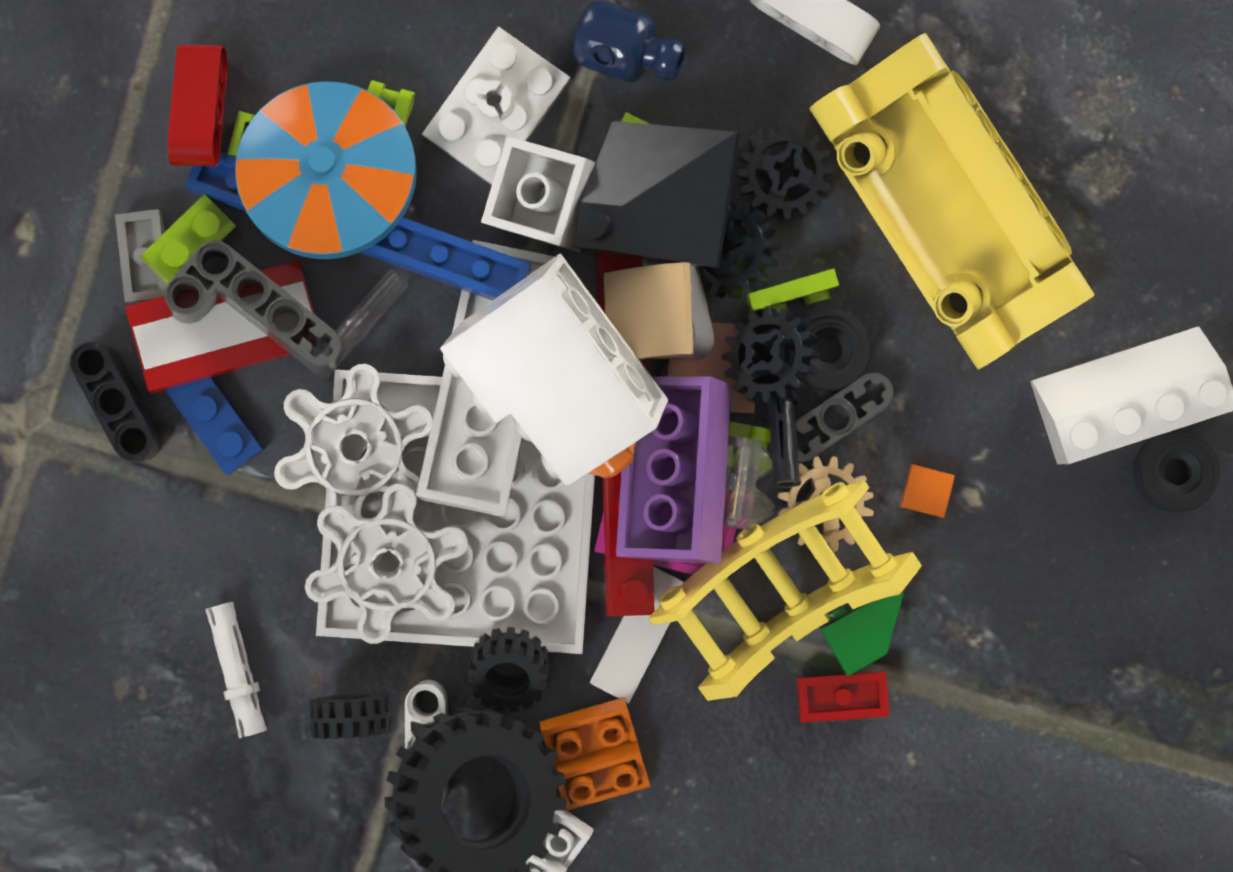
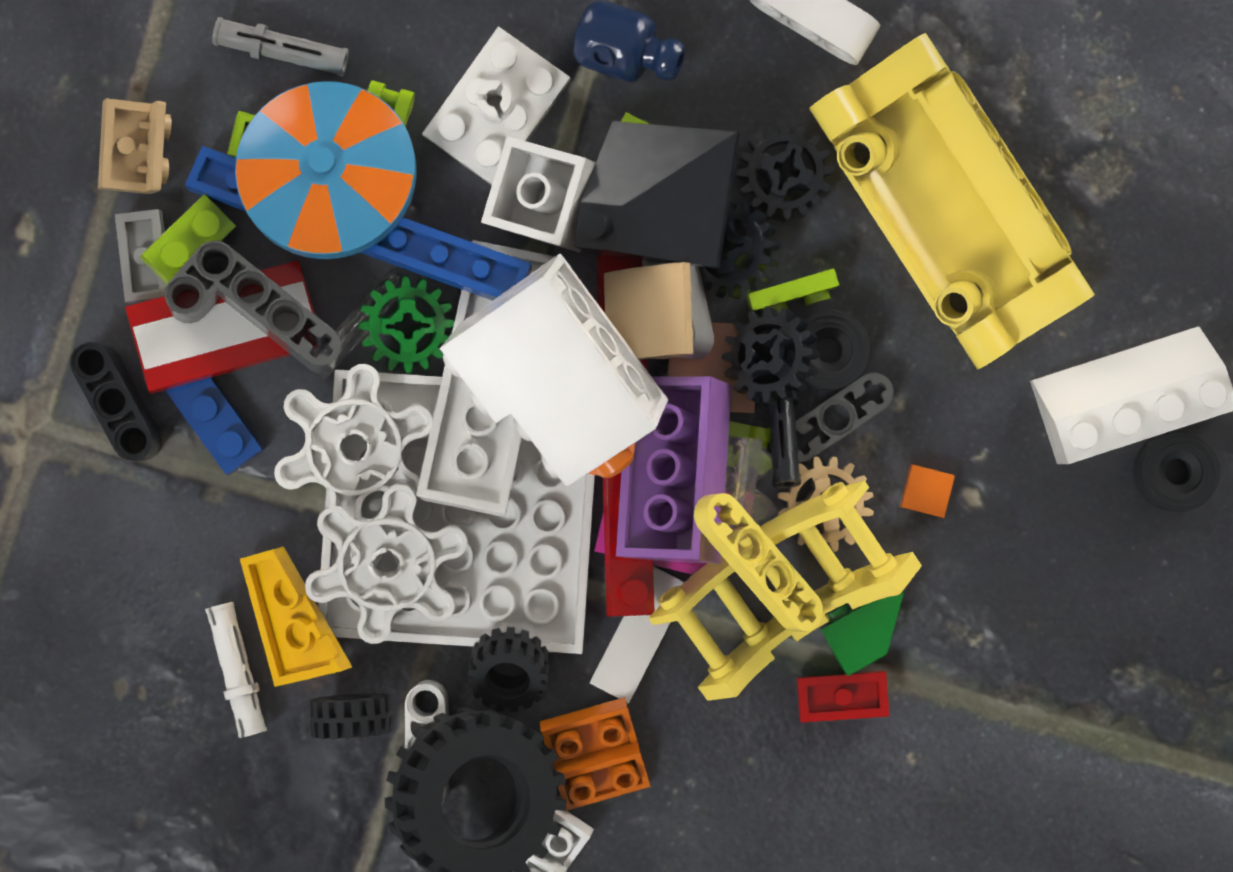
red beam [168,44,228,167] -> none
none -> tan bracket [98,98,172,194]
none -> light grey pin [212,17,349,77]
none -> yellow wing [240,546,352,687]
none -> green gear [358,275,455,373]
none -> light yellow beam [694,493,823,632]

